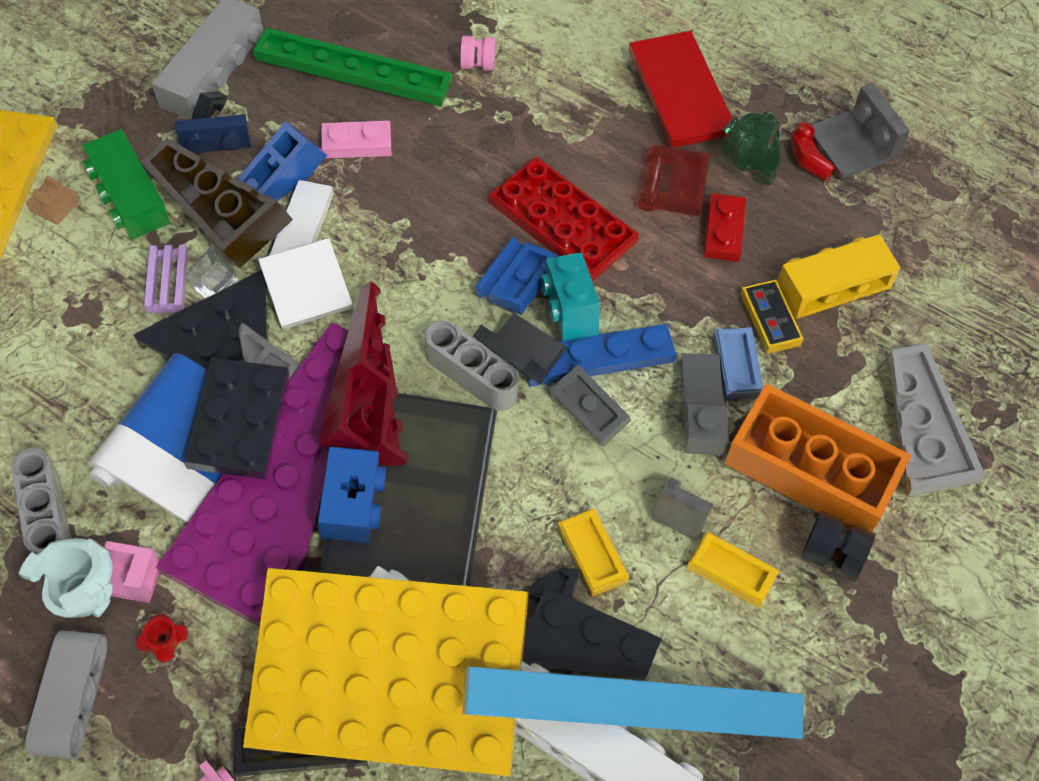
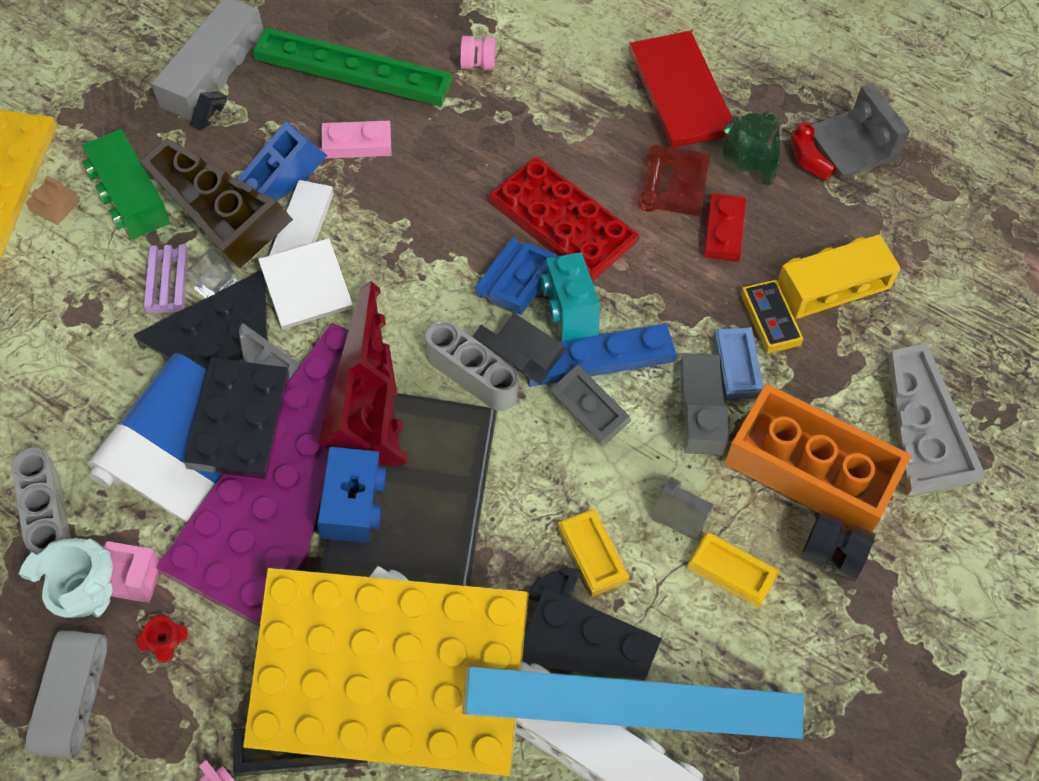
dark blue plate [175,114,251,154] -> none

